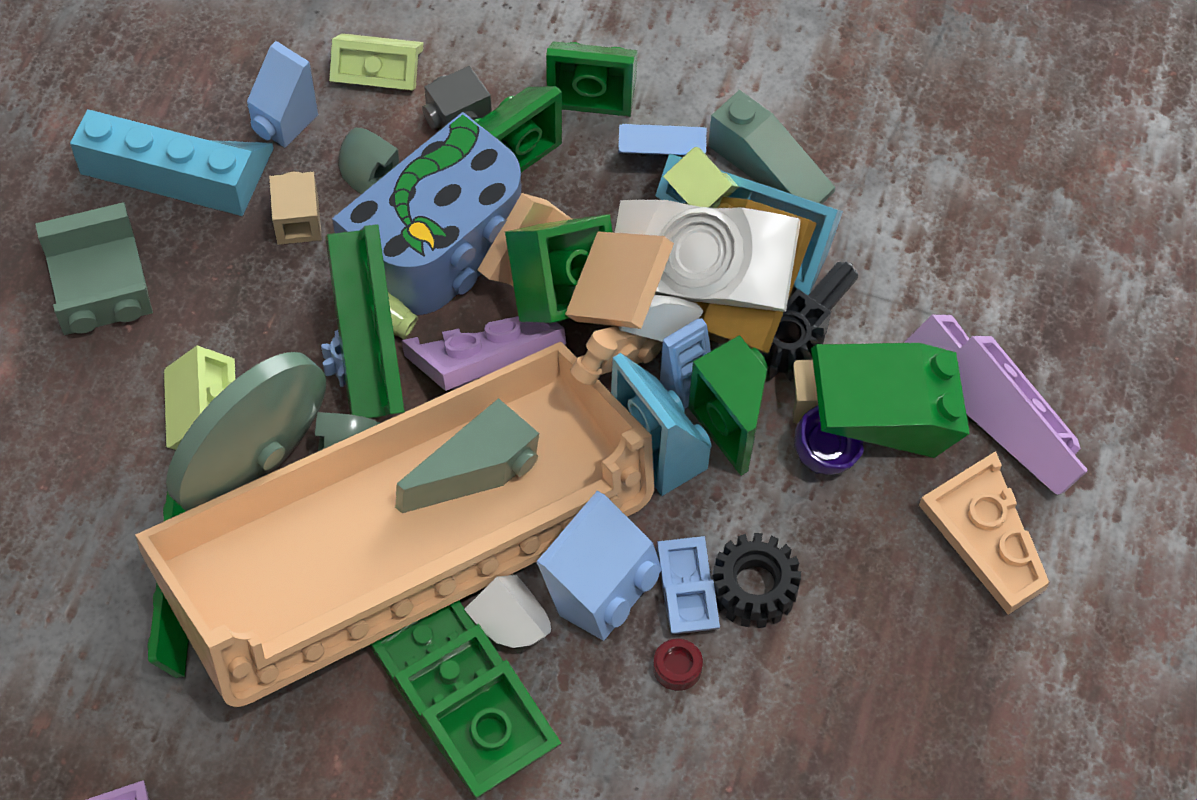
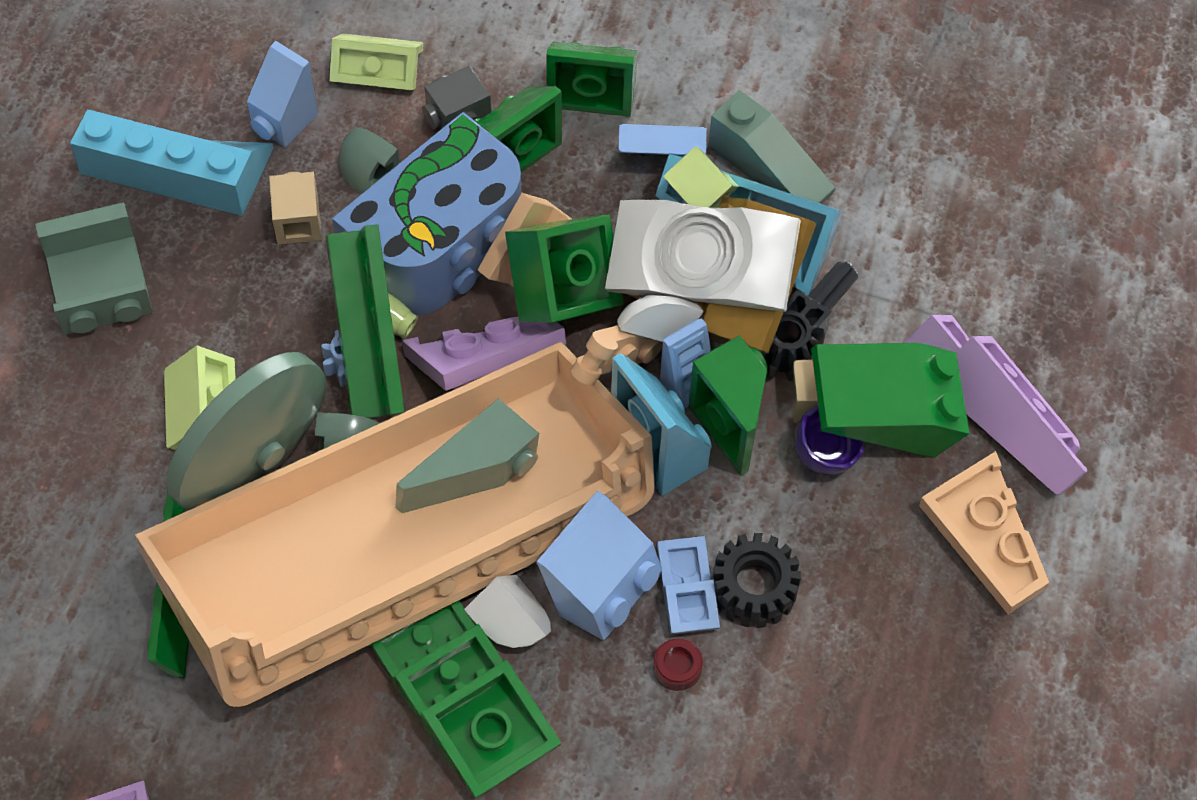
light nougat tile [565,232,674,329] -> none

